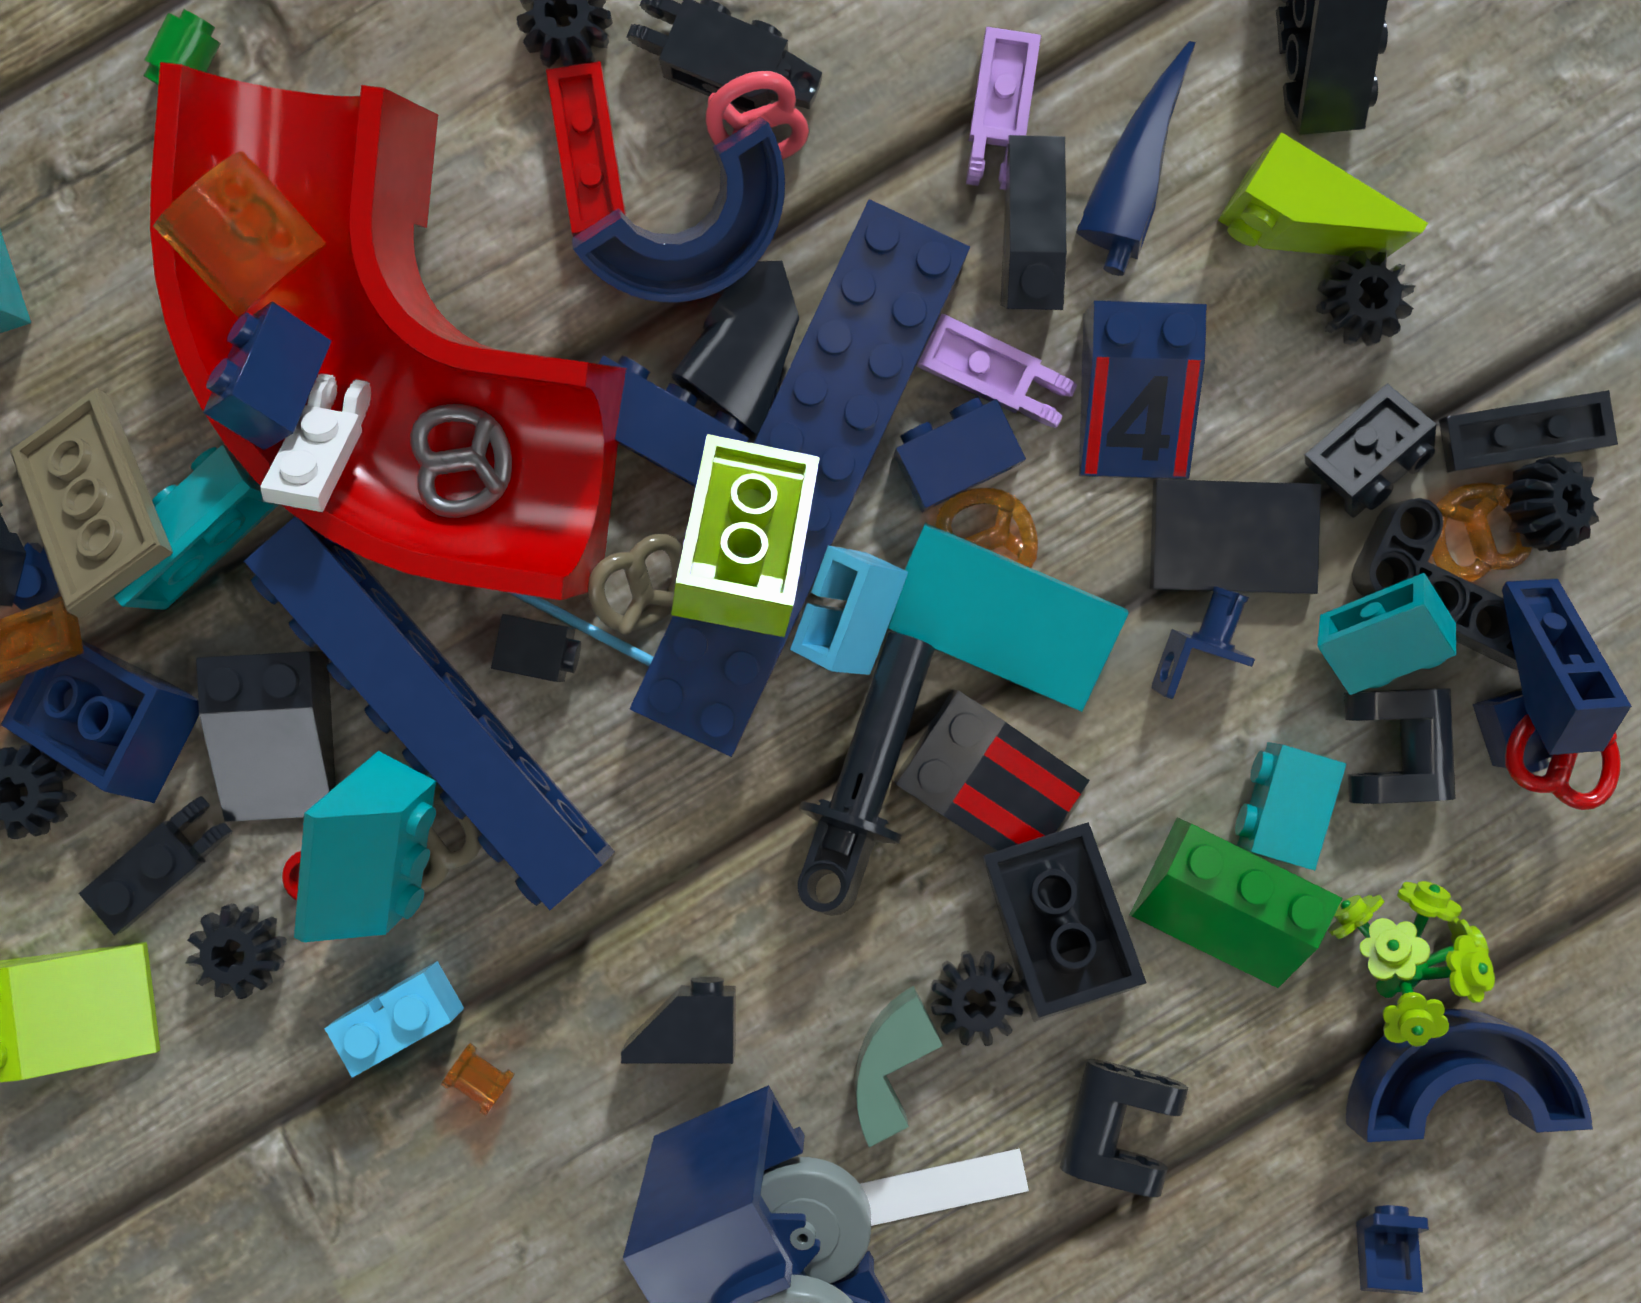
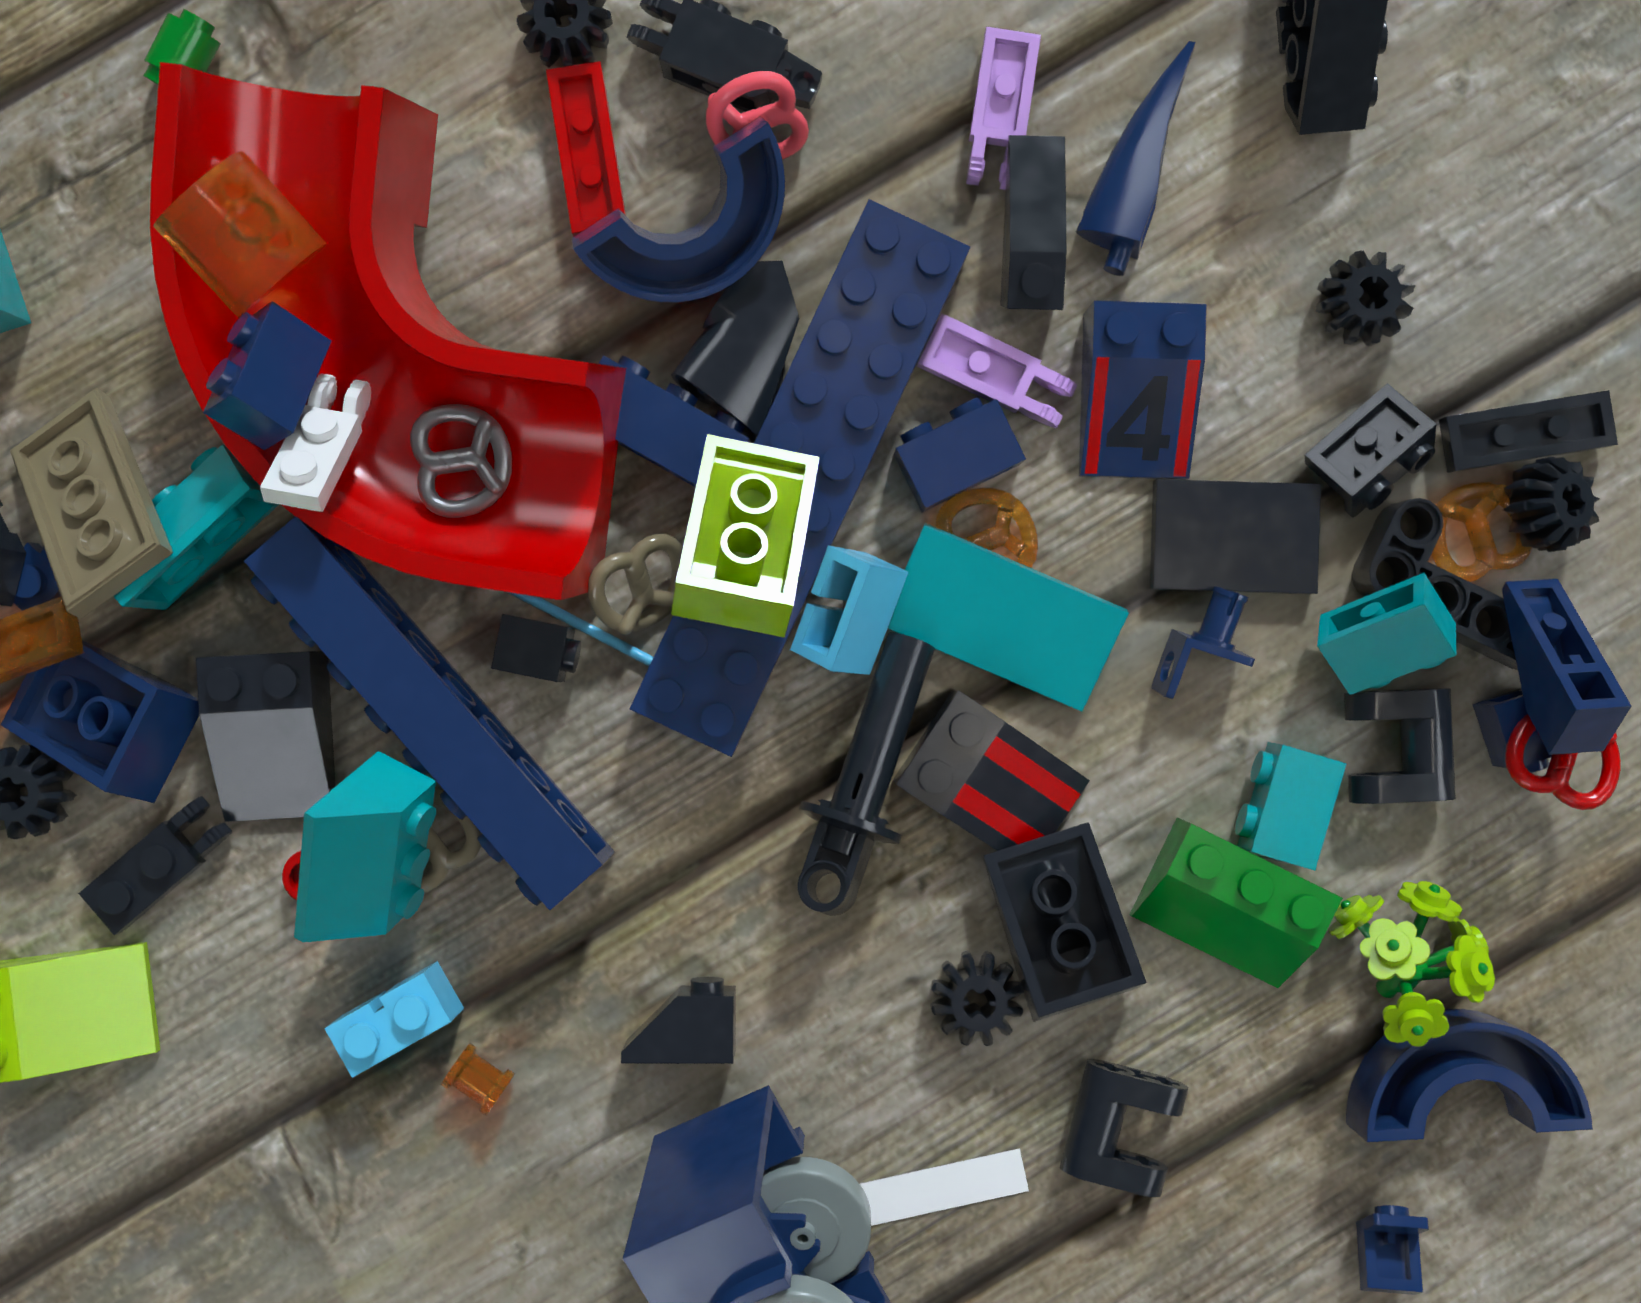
black gear [186,903,287,999] -> none
sand green brick [855,986,943,1148] -> none
lime slope [1218,132,1428,258] -> none

